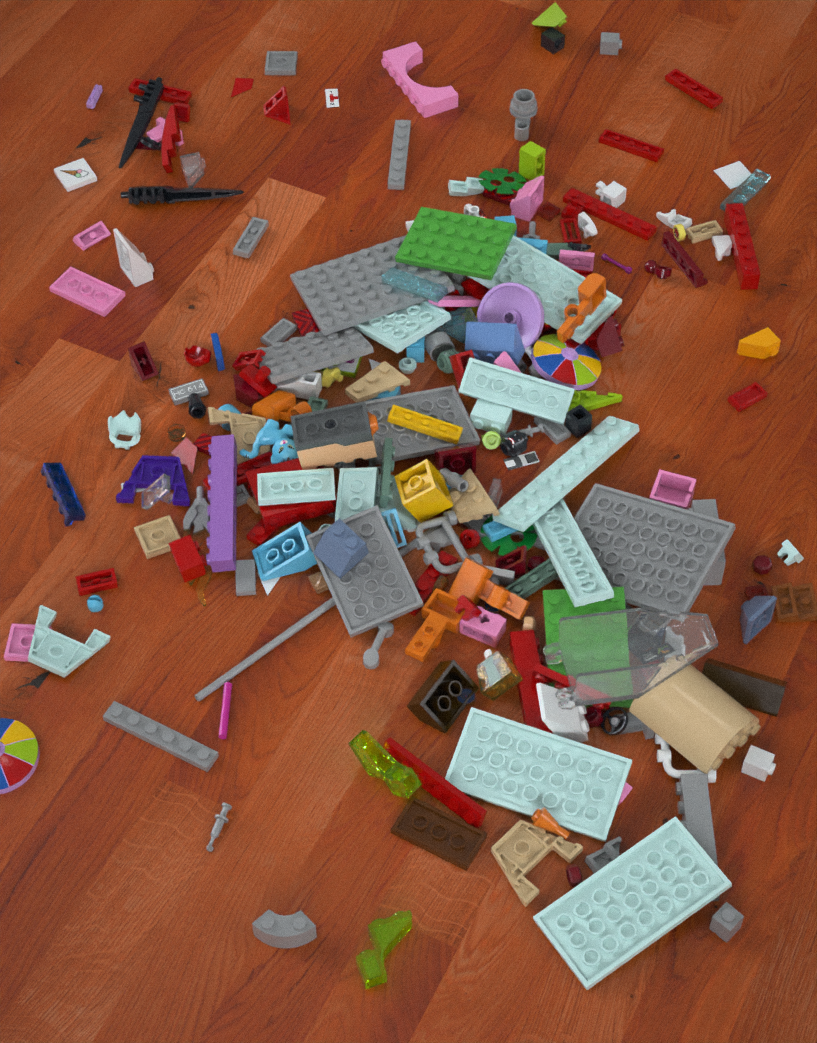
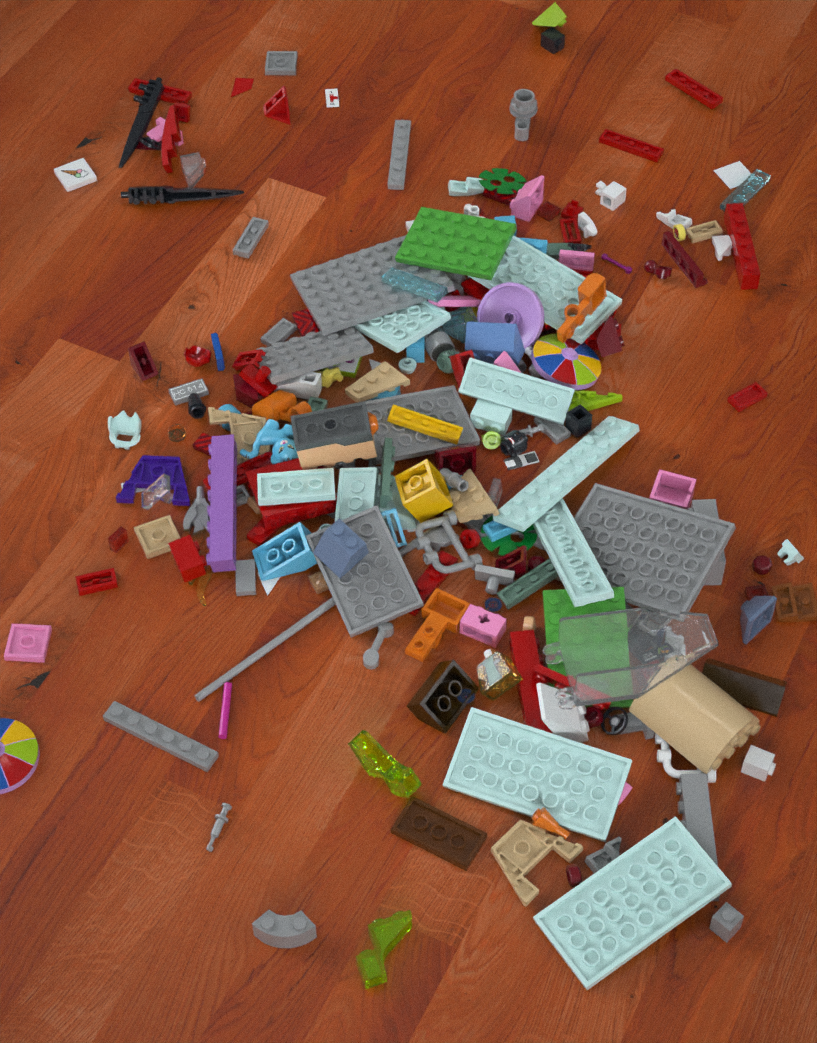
light aqua wing [28,605,111,678] -> none
clear blue hinge [41,463,86,526] -> none
bright pink tile [49,267,126,317] -> none
bright pink slope [73,221,111,251] -> none
lavender axle [86,84,103,109] -> none
medium azure hinge [87,595,104,612] -> none
white slope [113,228,154,287] -> none
sticker [171,438,197,474] -> none
bright pink arch [381,41,458,118] -> none
red plate [381,737,487,828] -> none
clear orange tile [432,575,449,592] -> none
orange plate [448,557,530,620] -> none
red tile [454,594,482,621] -> none
lime brick [519,141,546,181] -> none
light grey bar [523,221,540,239] -> none
red plate [562,188,657,241] -> none
light grey brick [600,32,622,55] -> none
light orange slope [737,327,781,359] -> none
none -> clear red tile [108,526,129,553]

